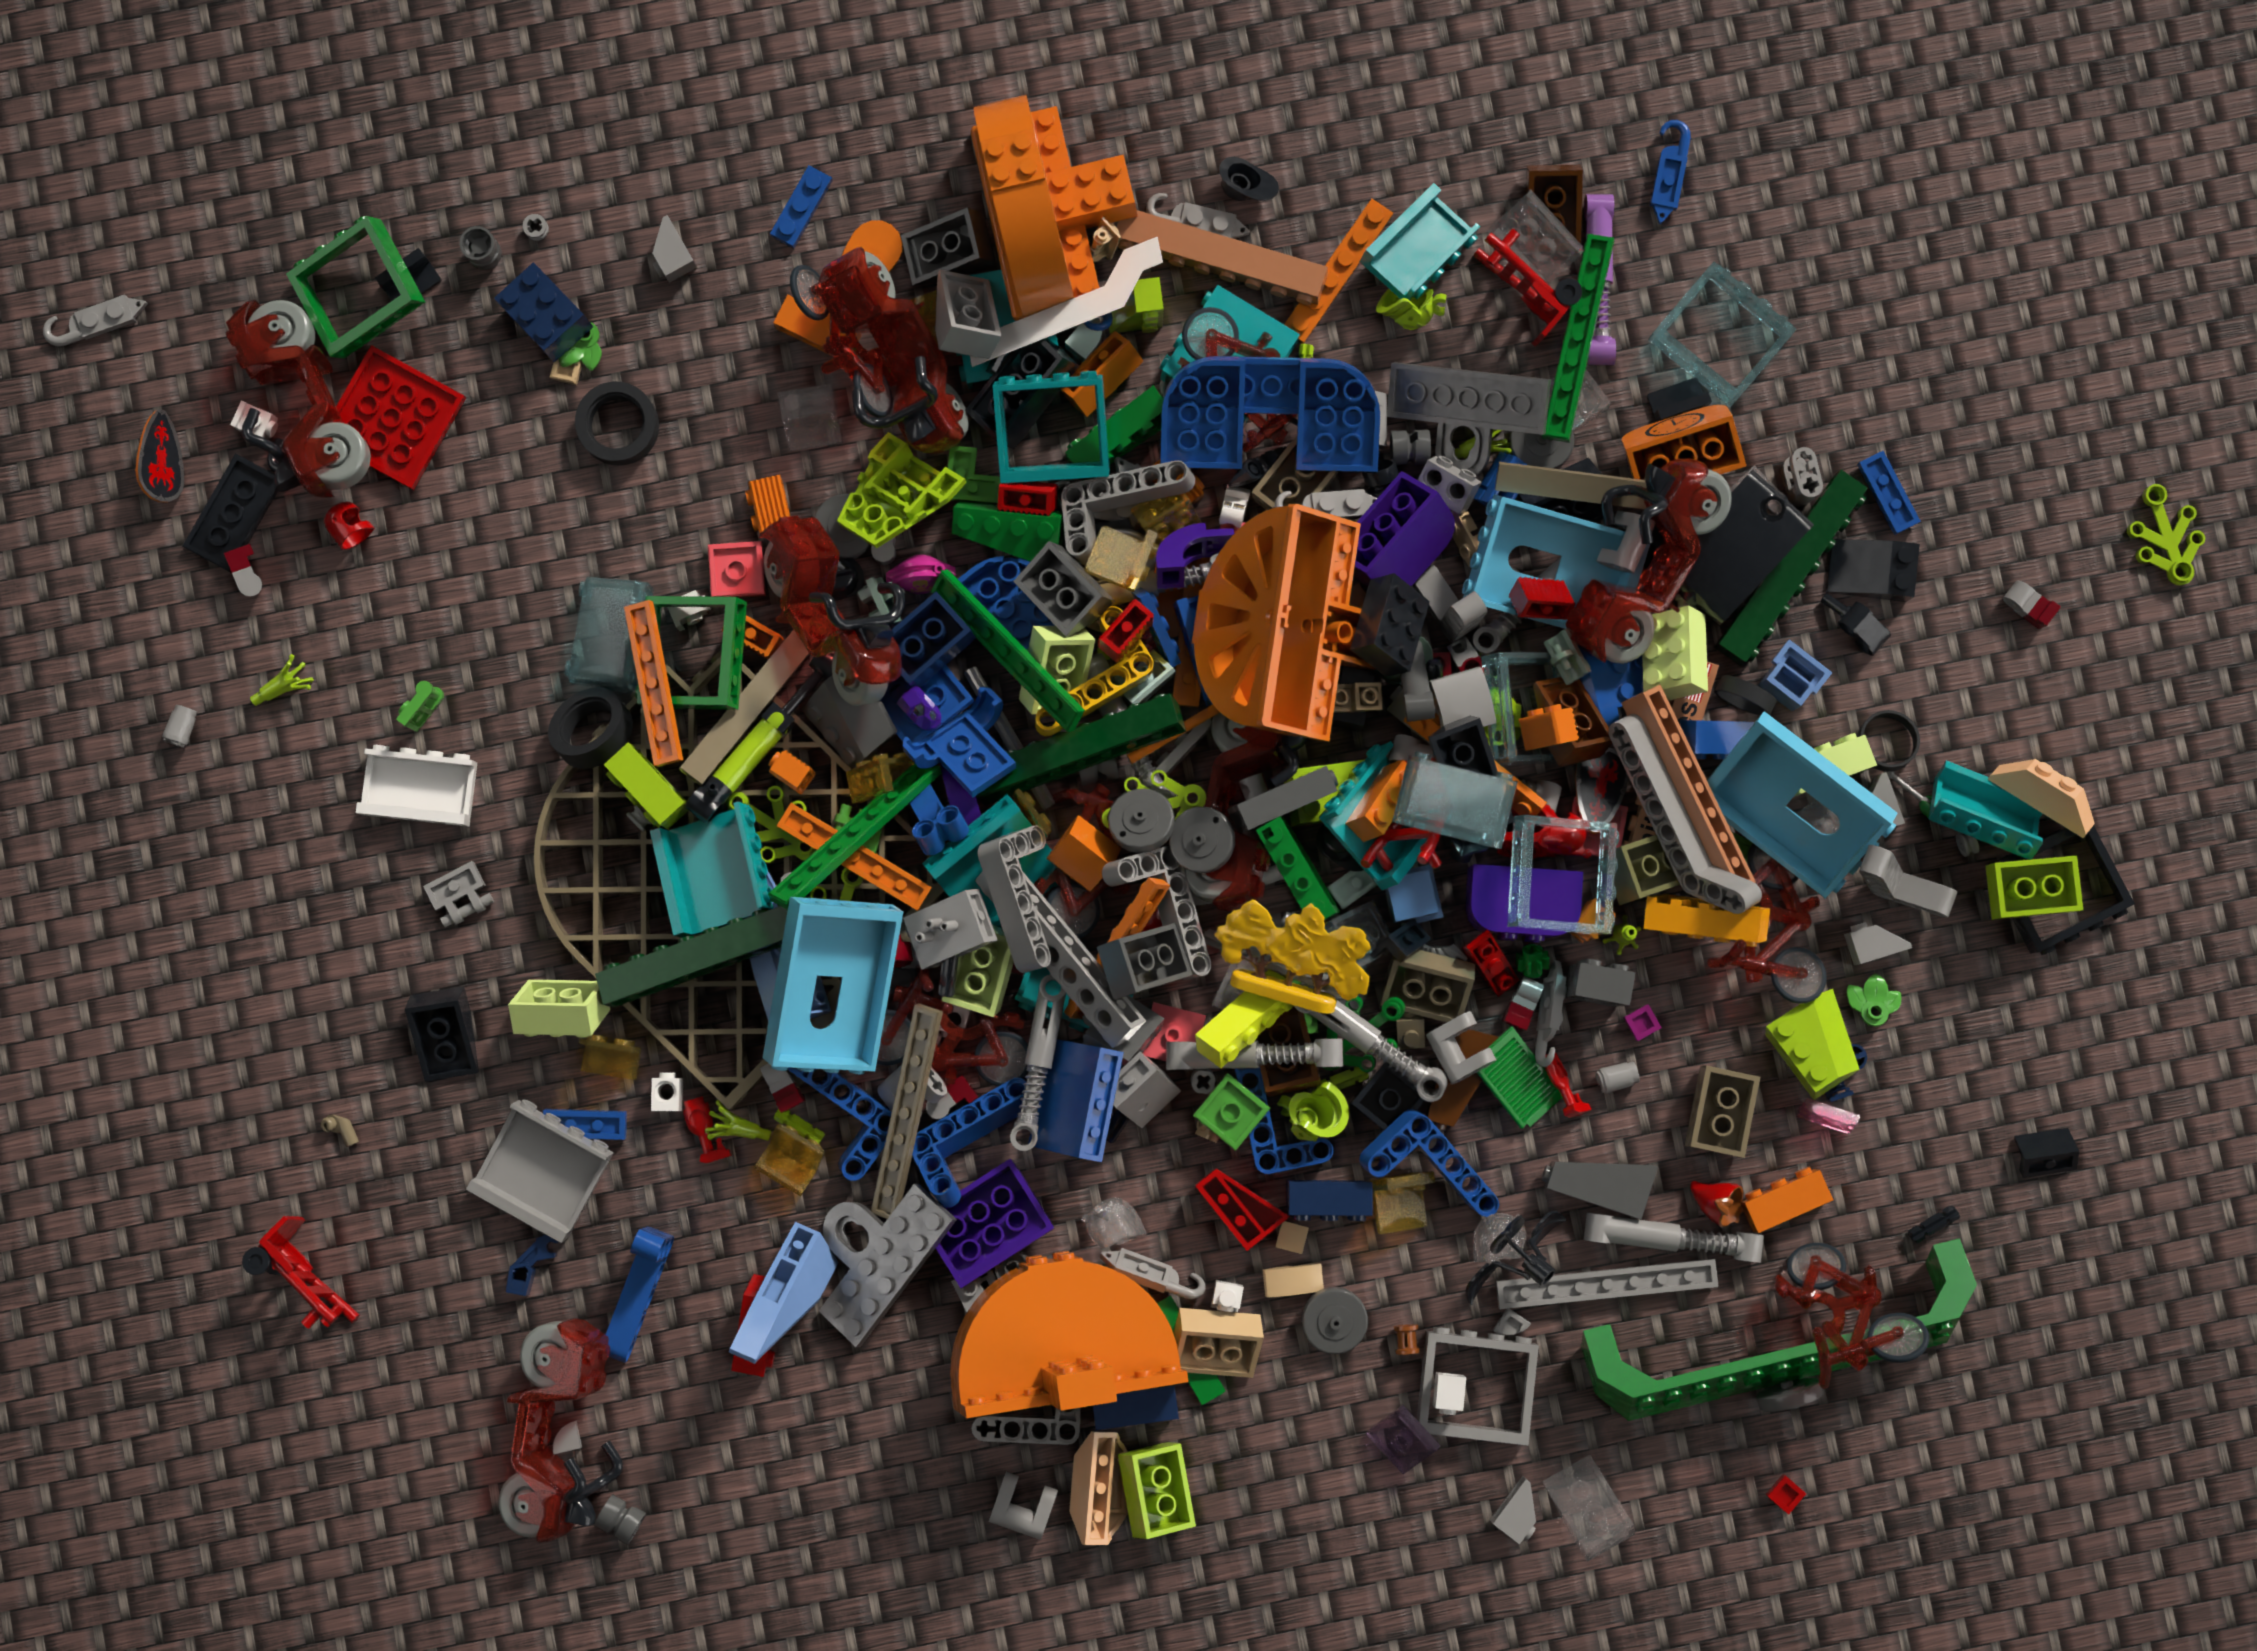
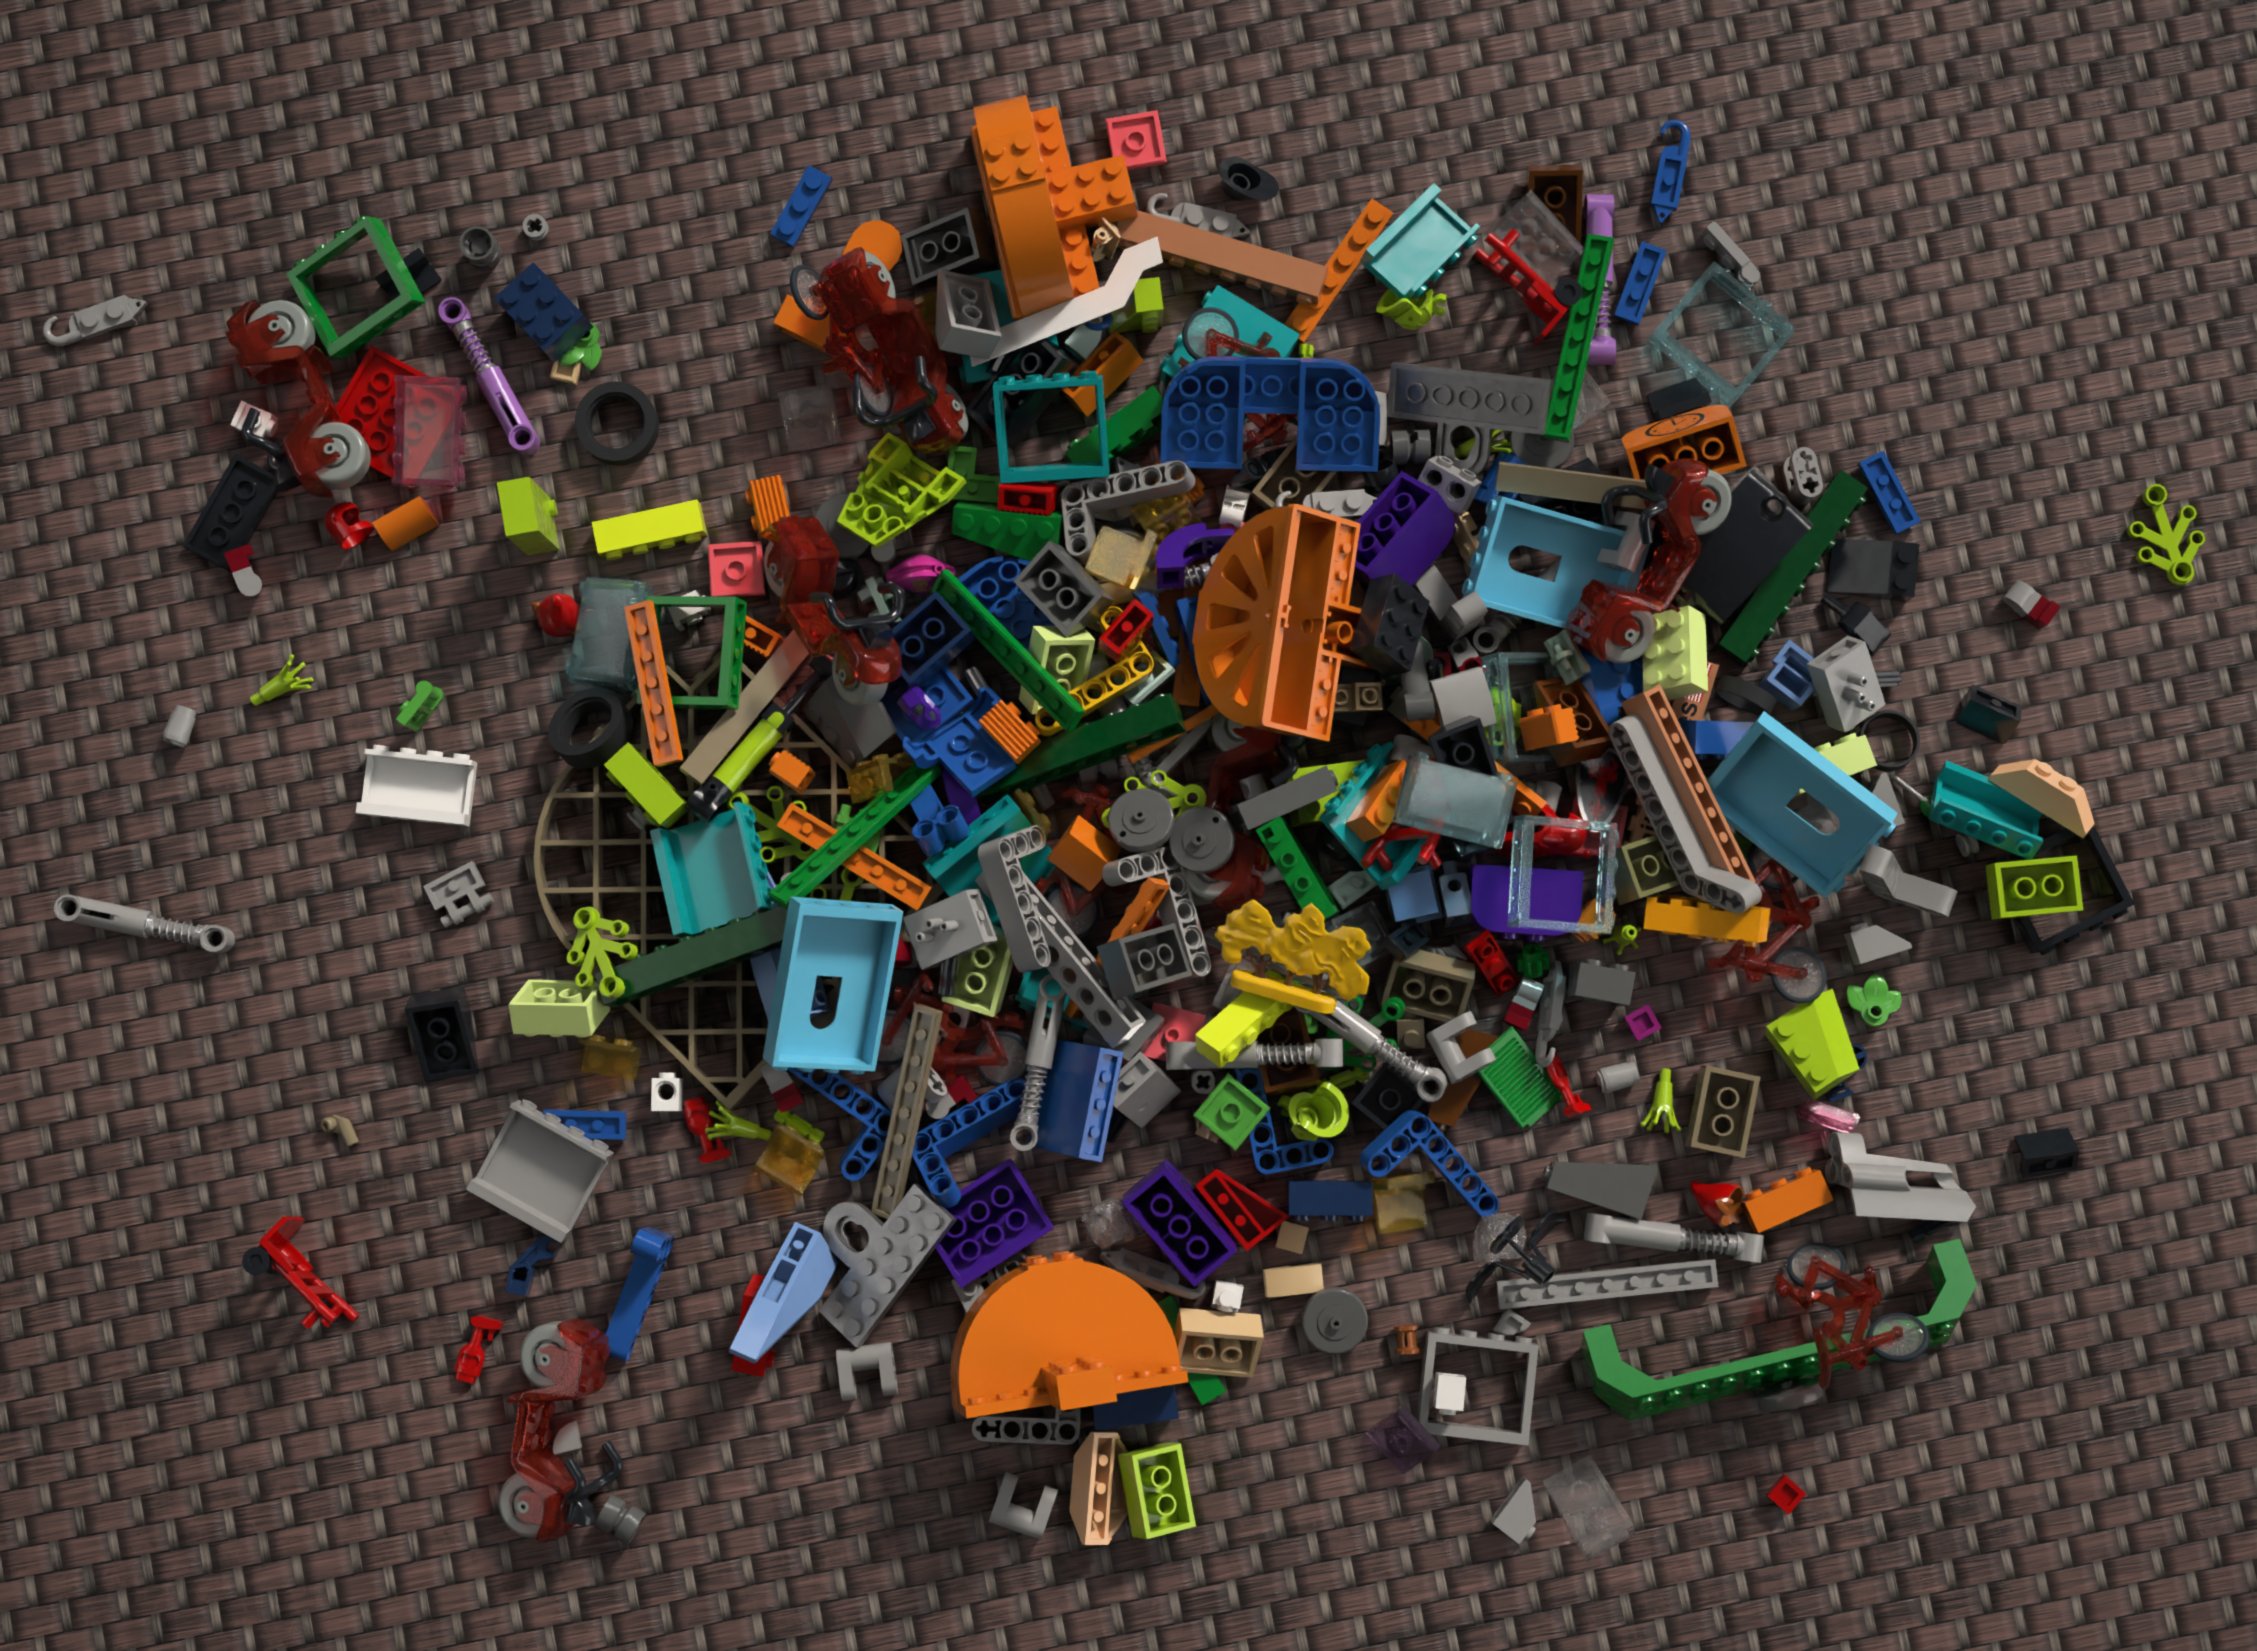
shield [135,409,185,503] -> none
light grey slope [652,215,697,283] -> none
red brick [1509,577,1576,620] -> none
none -> light grey piece [54,895,235,953]
none -> orange brick [372,496,439,551]
none -> clear window [391,375,467,489]
none -> medium lavender piece [438,297,540,456]
none -> red piece [454,1315,504,1383]
none -> lime brick [497,477,559,555]
none -> red hat [532,593,582,637]
none -> lime plant [567,907,638,999]
none -> neon yellow brick [592,500,707,560]
none -> light grey connector [836,1342,898,1401]
none -> orange brick [978,700,1041,764]
none -> coral plate [1105,110,1167,171]
none -> dark purple brick [1122,1159,1237,1287]
none -> sand blue torso [1436,861,1472,928]
none -> blue plate [1613,241,1667,326]
none -> lime piece [1641,1068,1682,1134]
none -> light grey hinge [1701,221,1761,289]
none -> light grey piece [1807,636,1903,733]
none -> light grey panel [1825,1132,1976,1222]
none -> black panel [1956,685,2022,744]

